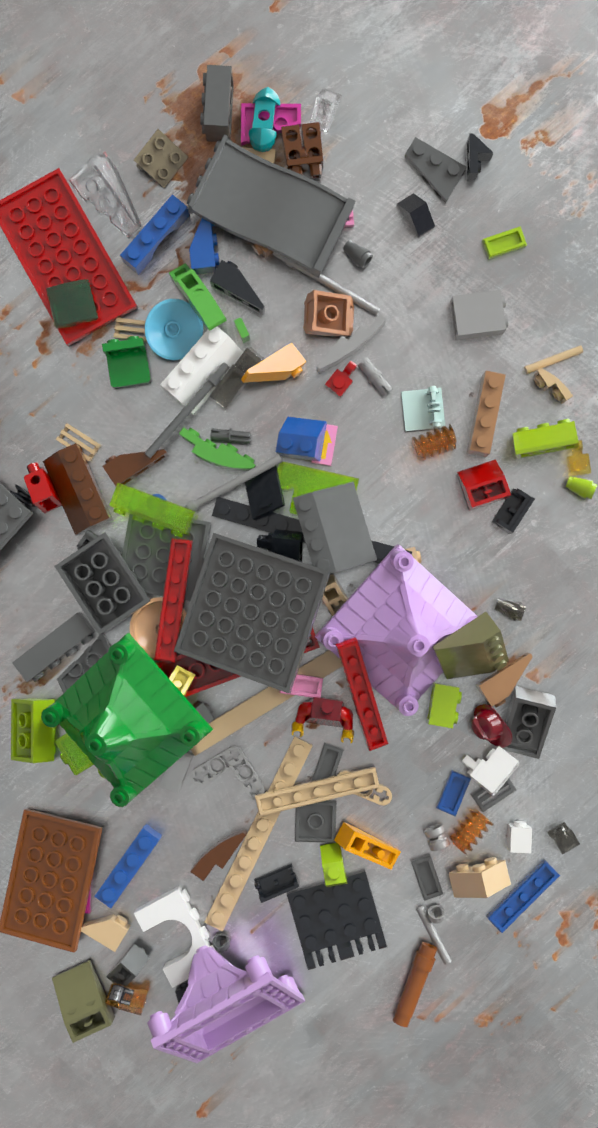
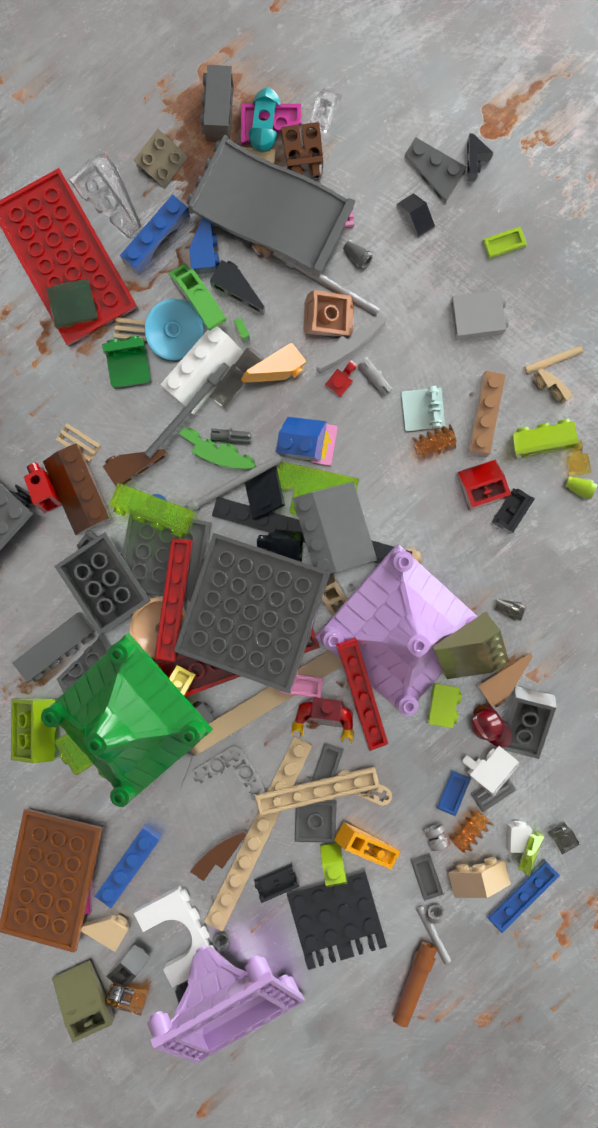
none -> lime slope [518,831,544,876]

